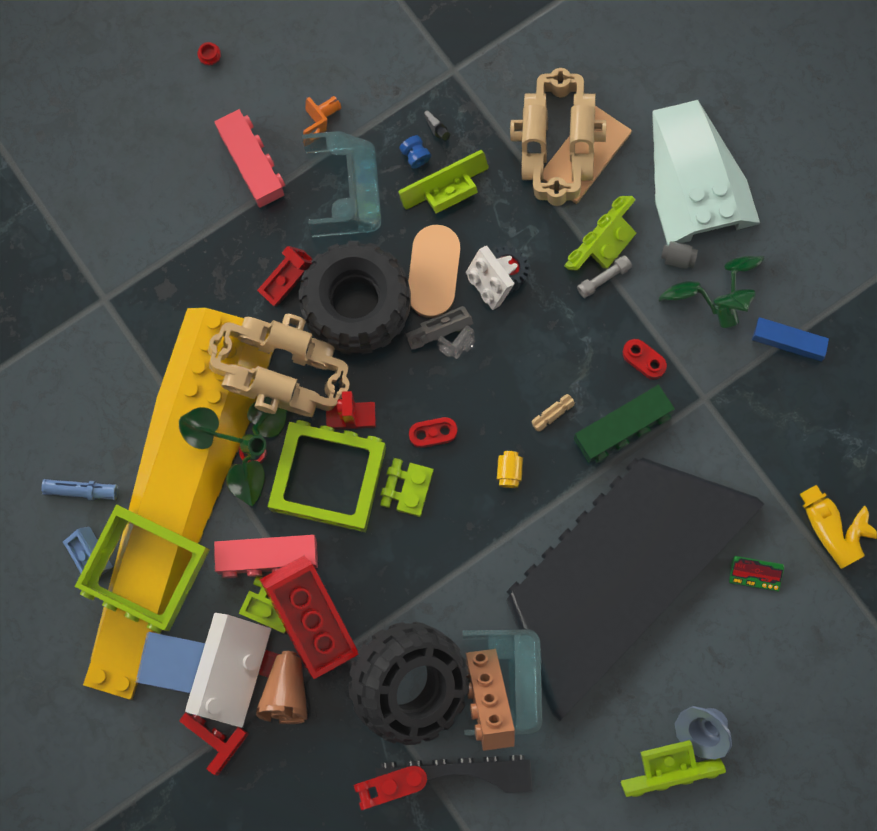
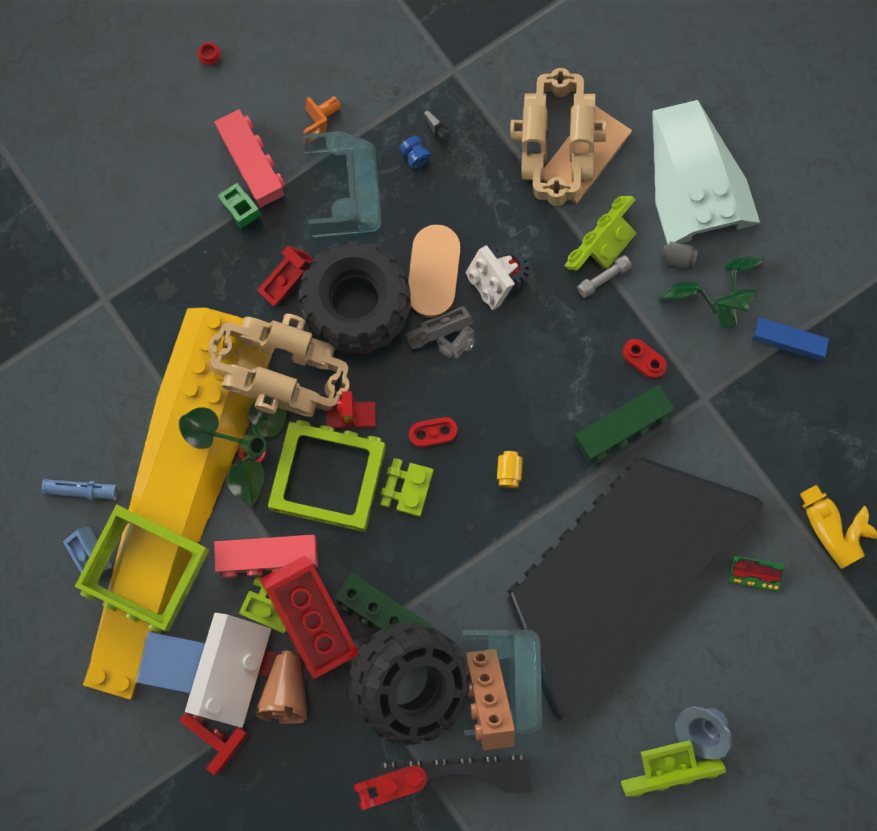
lime bracket [399,150,488,213] -> none
tan axle [532,394,575,432] -> none
none -> green brick [218,183,261,228]
none -> dark green brick [335,573,436,631]

